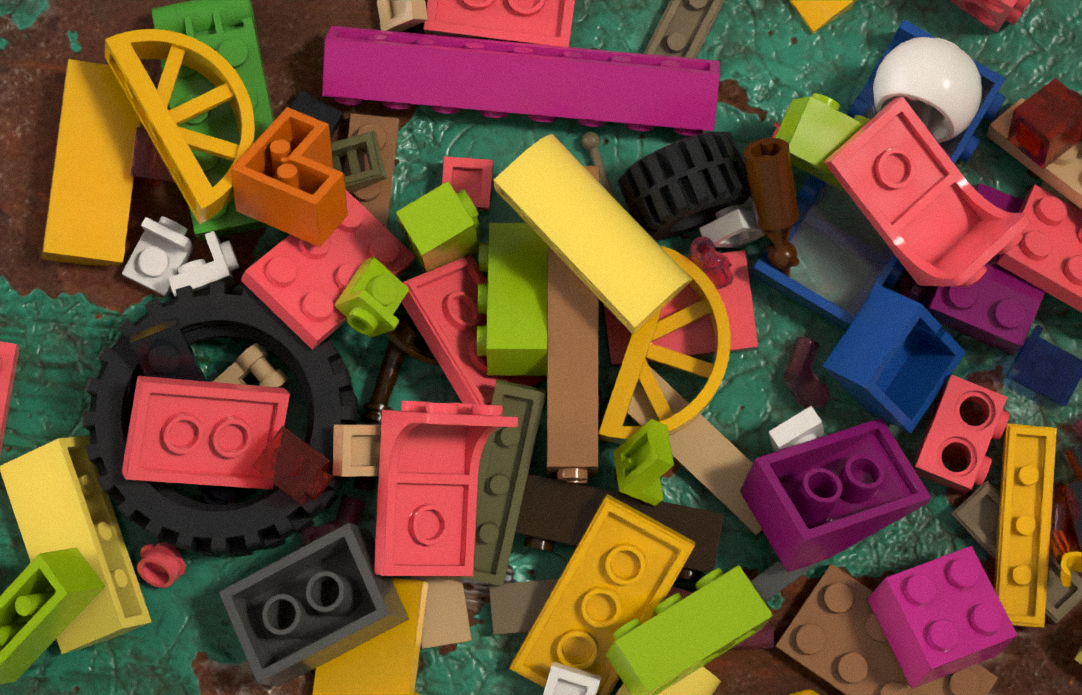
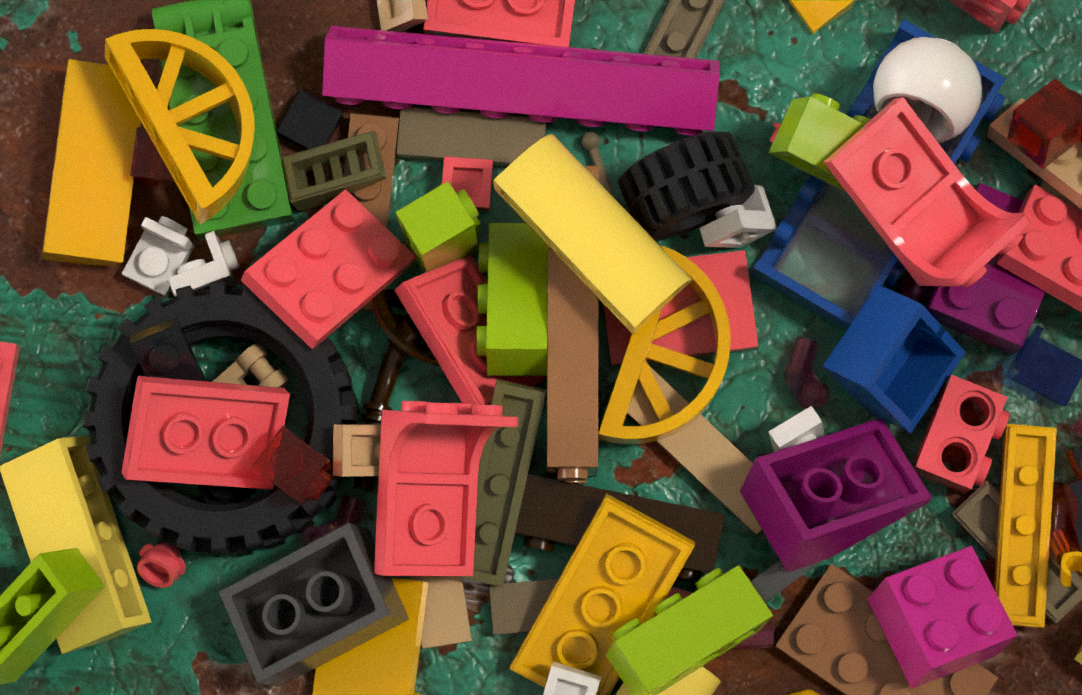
orange brick [230,107,348,247] -> none
lime bracket [334,257,409,338] -> none
lime bracket [613,419,674,506] -> none
clear pink arm [687,236,734,290] -> none
reddish brown wheel [744,138,800,277] -> none
none -> dark tan tile [396,107,547,166]

